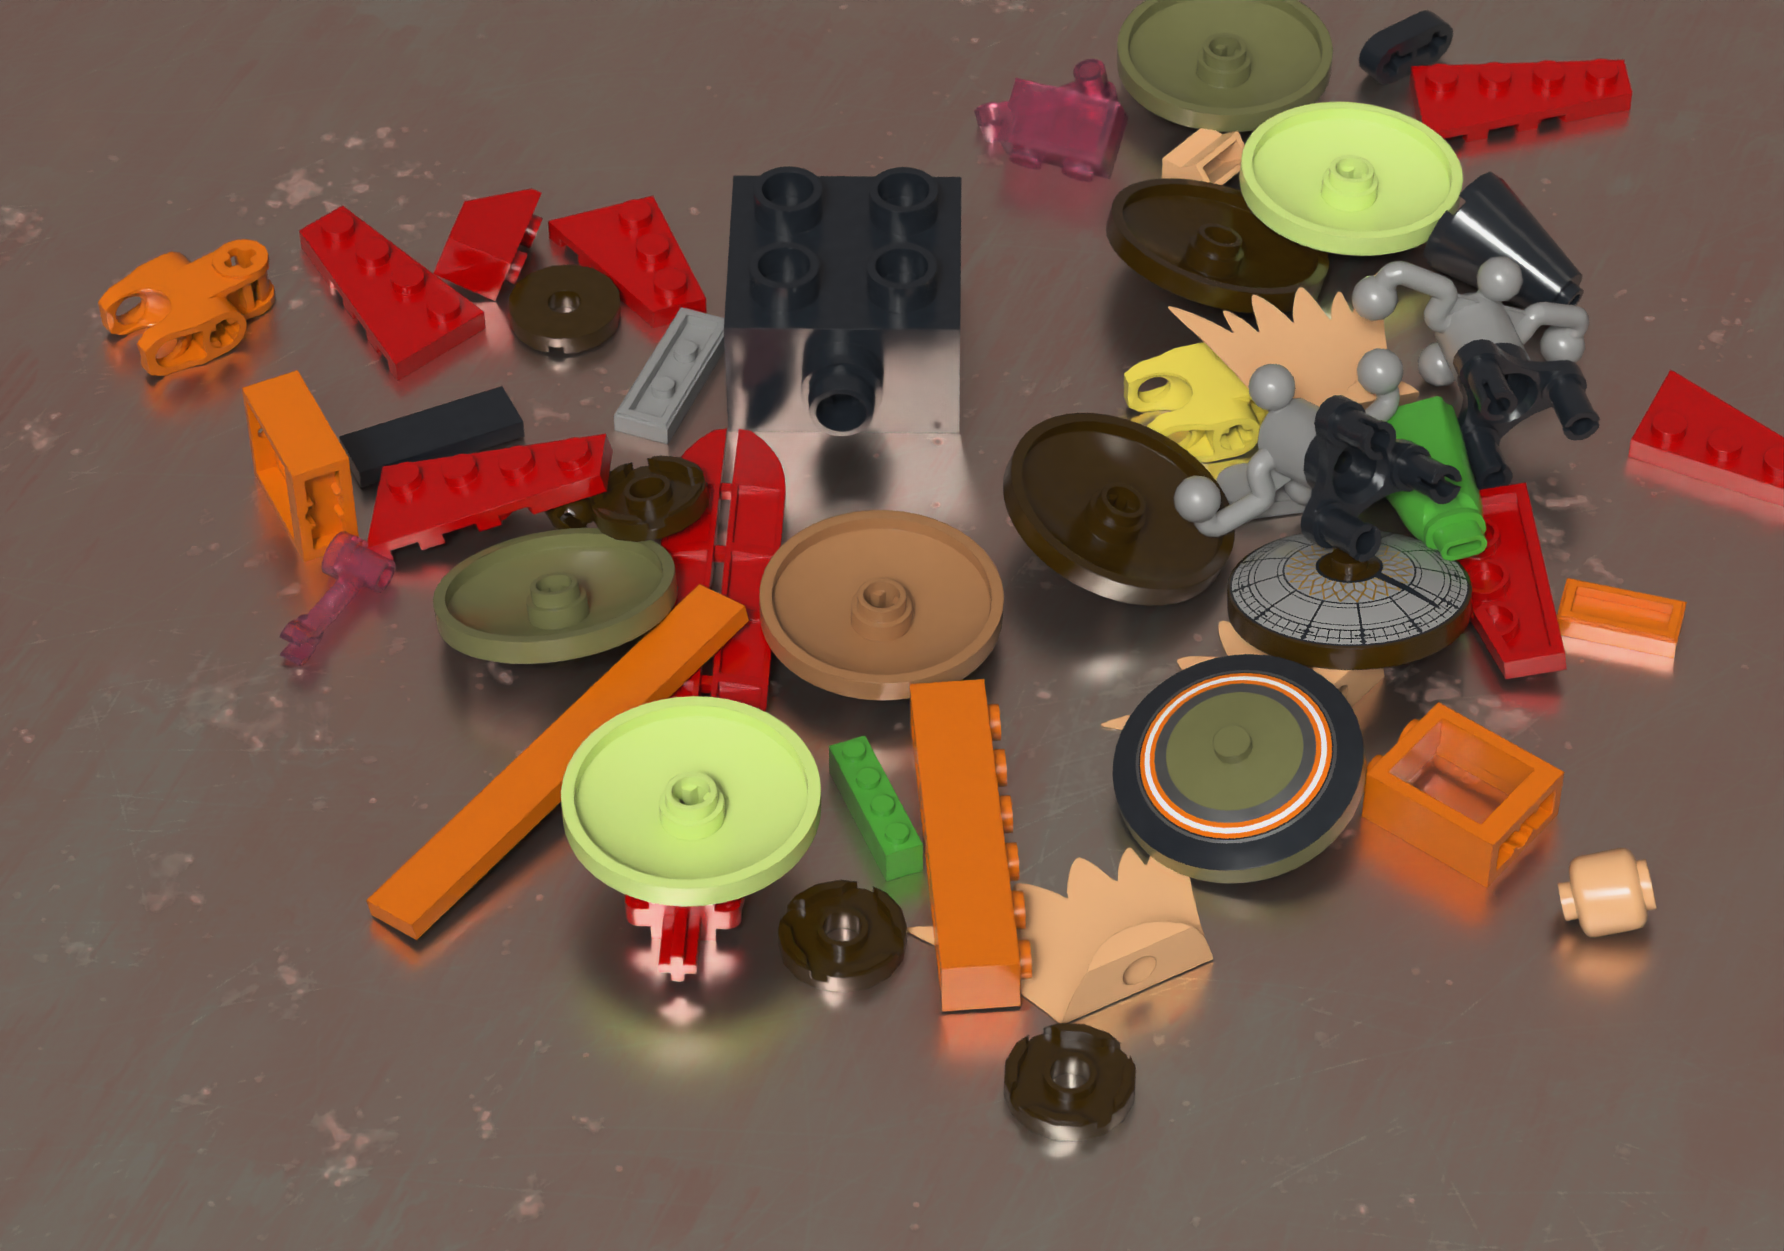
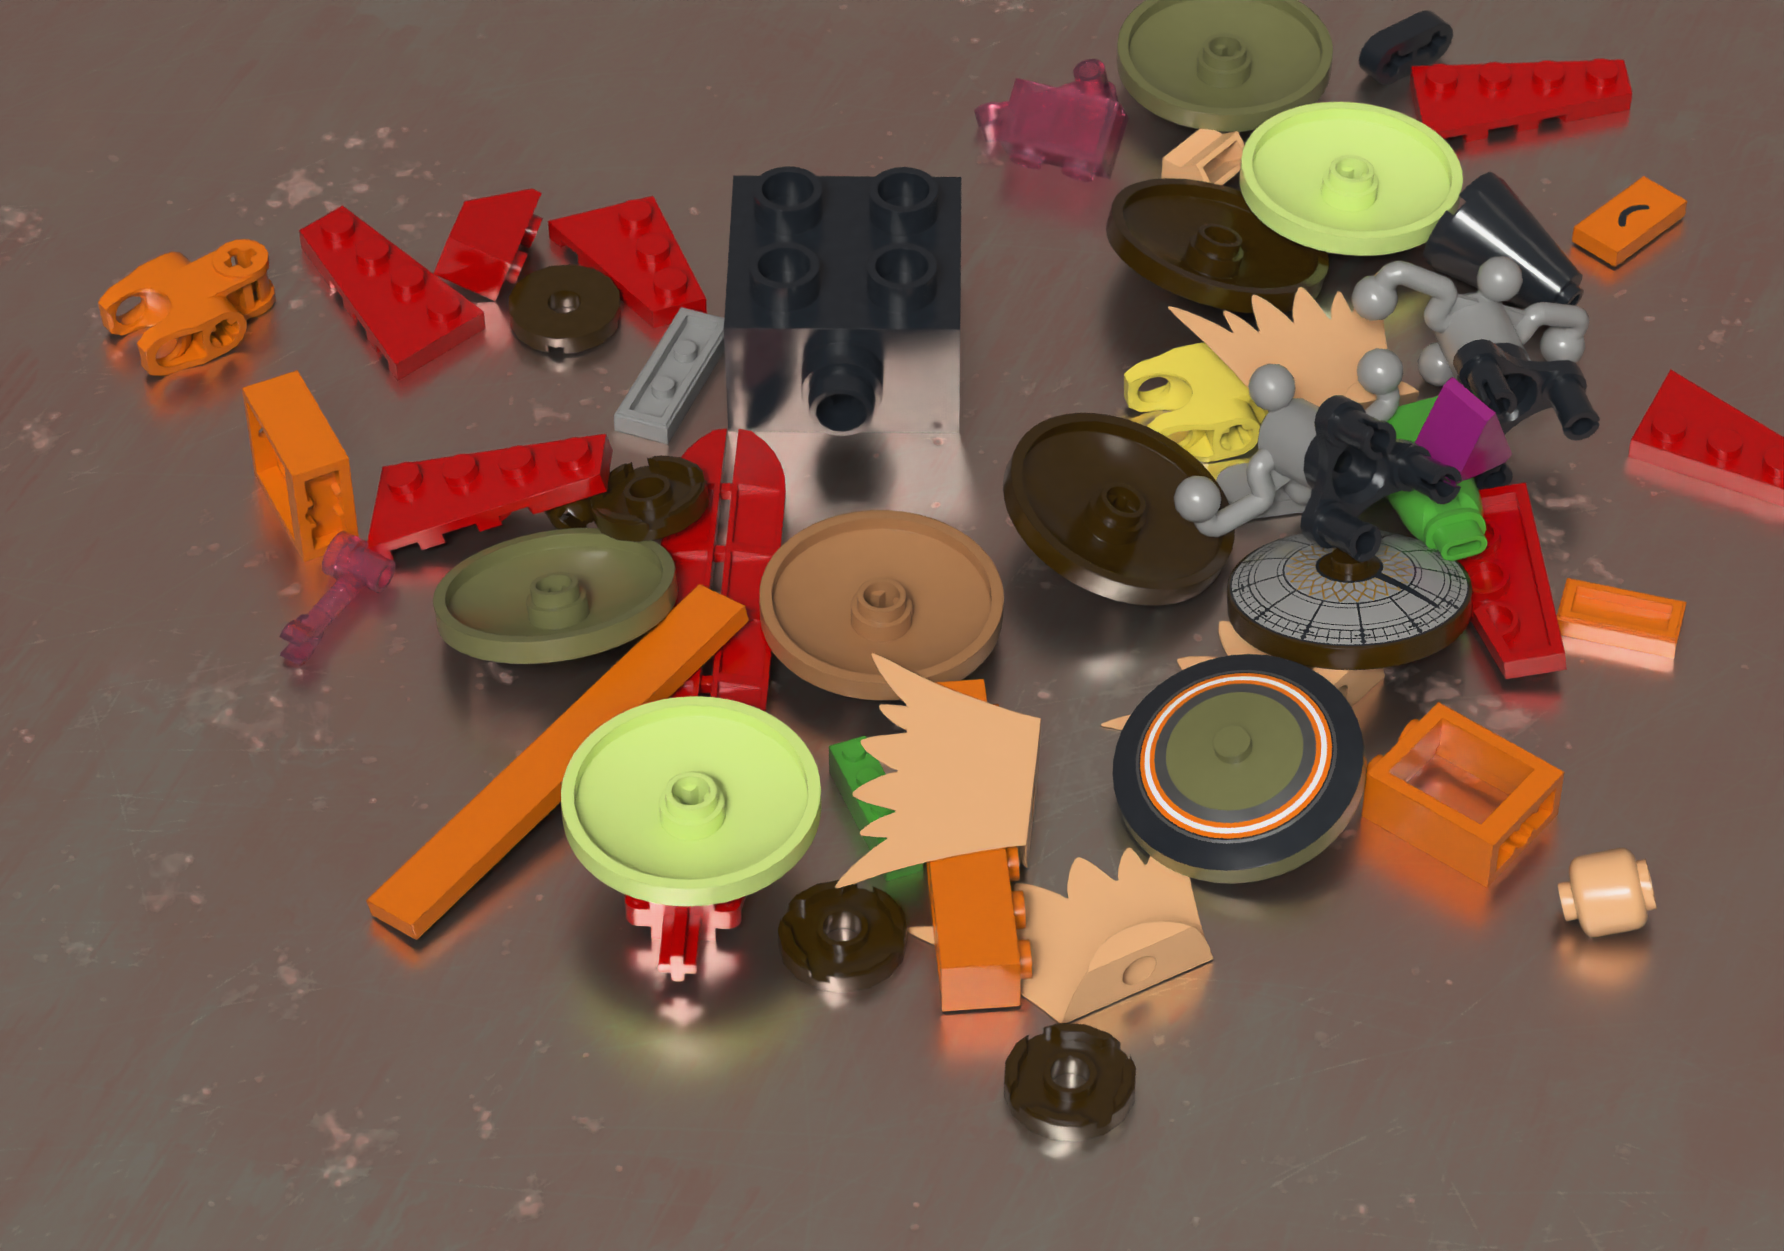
black tile [339,386,525,488] -> none
none -> light nougat piece [835,653,1041,888]
none -> magenta slope [1415,377,1513,485]
none -> orange tile [1572,176,1687,267]

